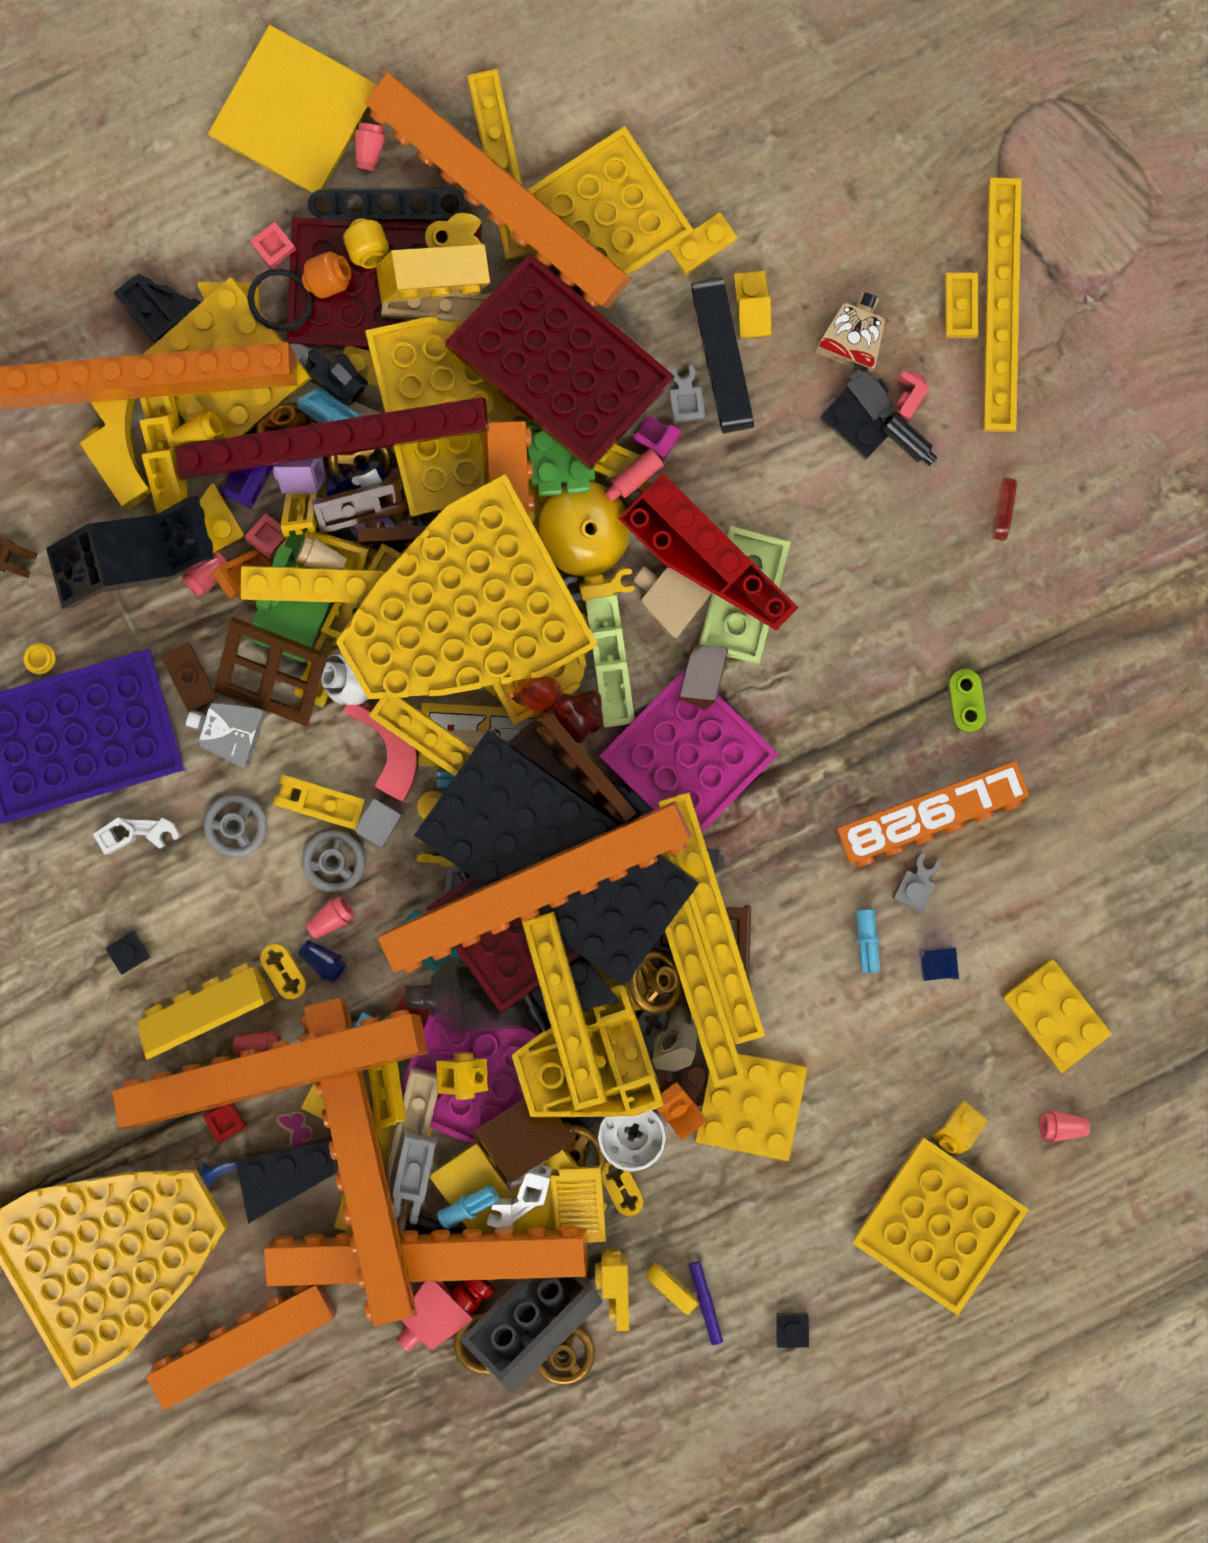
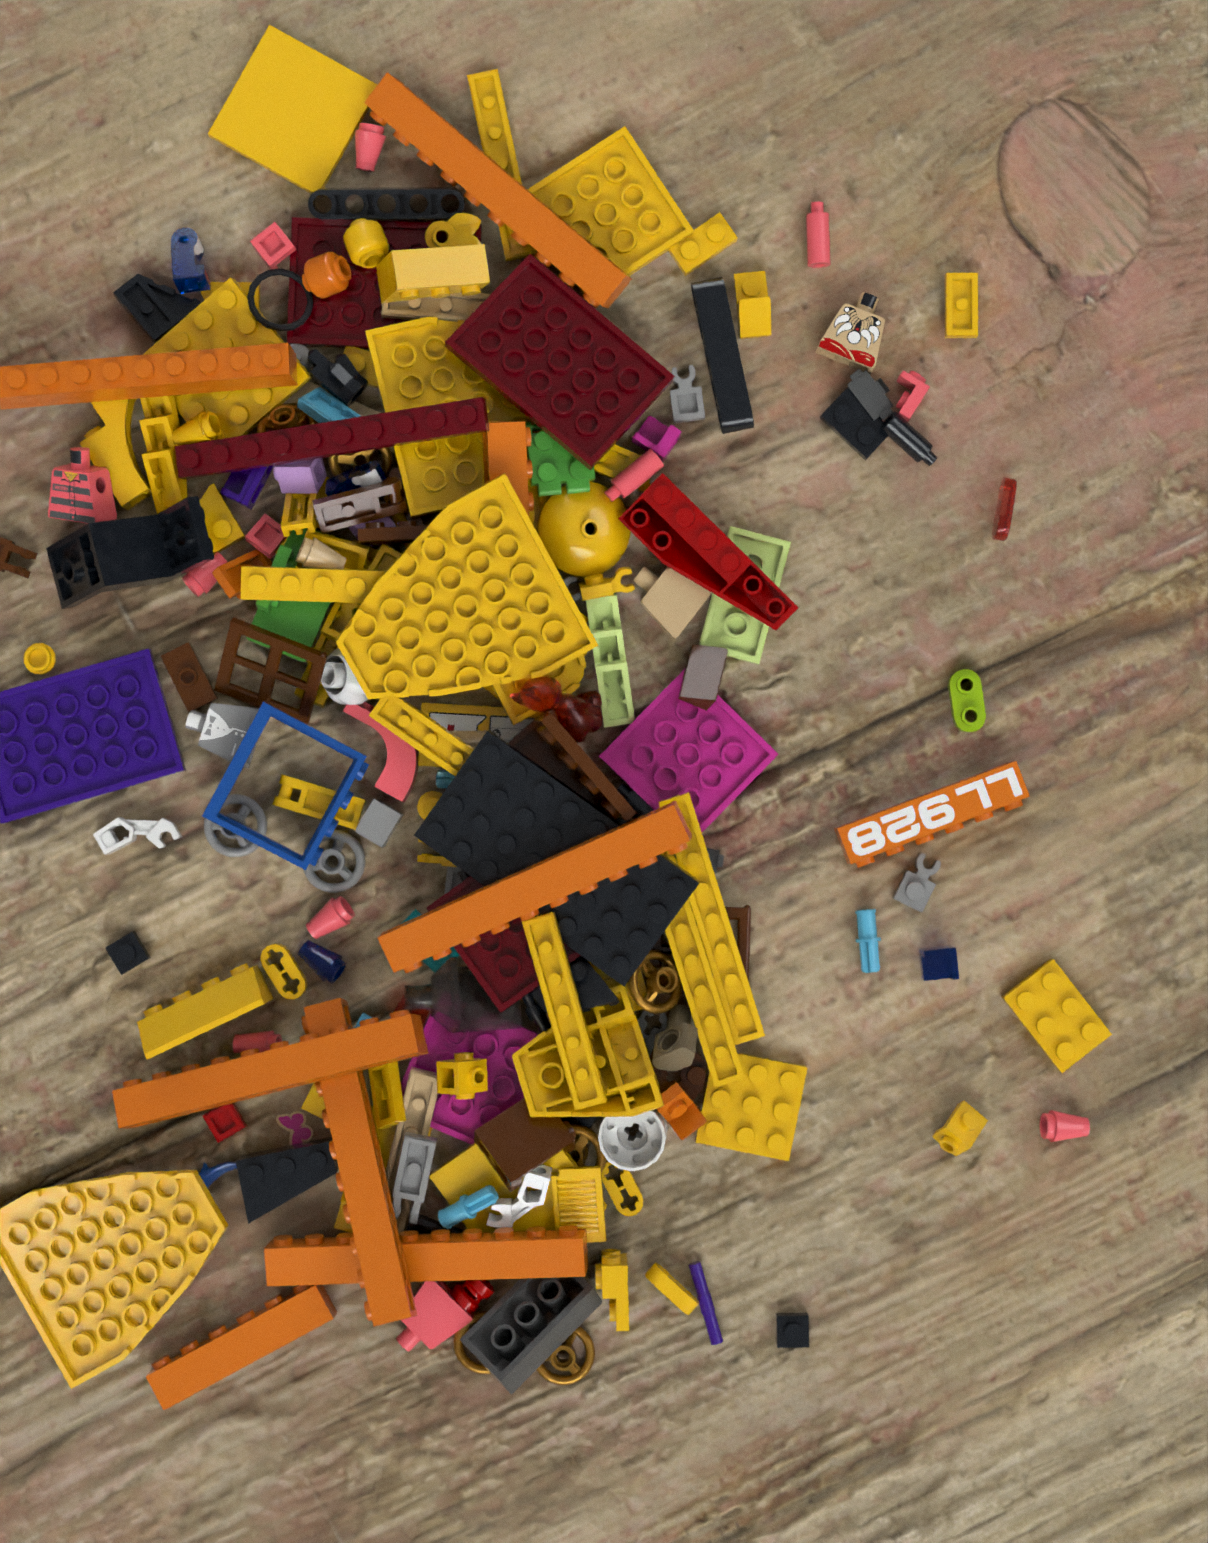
yellow plate [851,1136,1029,1316] -> none
yellow plate [983,178,1022,432] -> none
none -> coral torso [48,447,117,524]
none -> clear blue leg [171,227,211,294]
none -> blue window [202,702,369,870]
none -> coral cylinder [806,201,831,268]

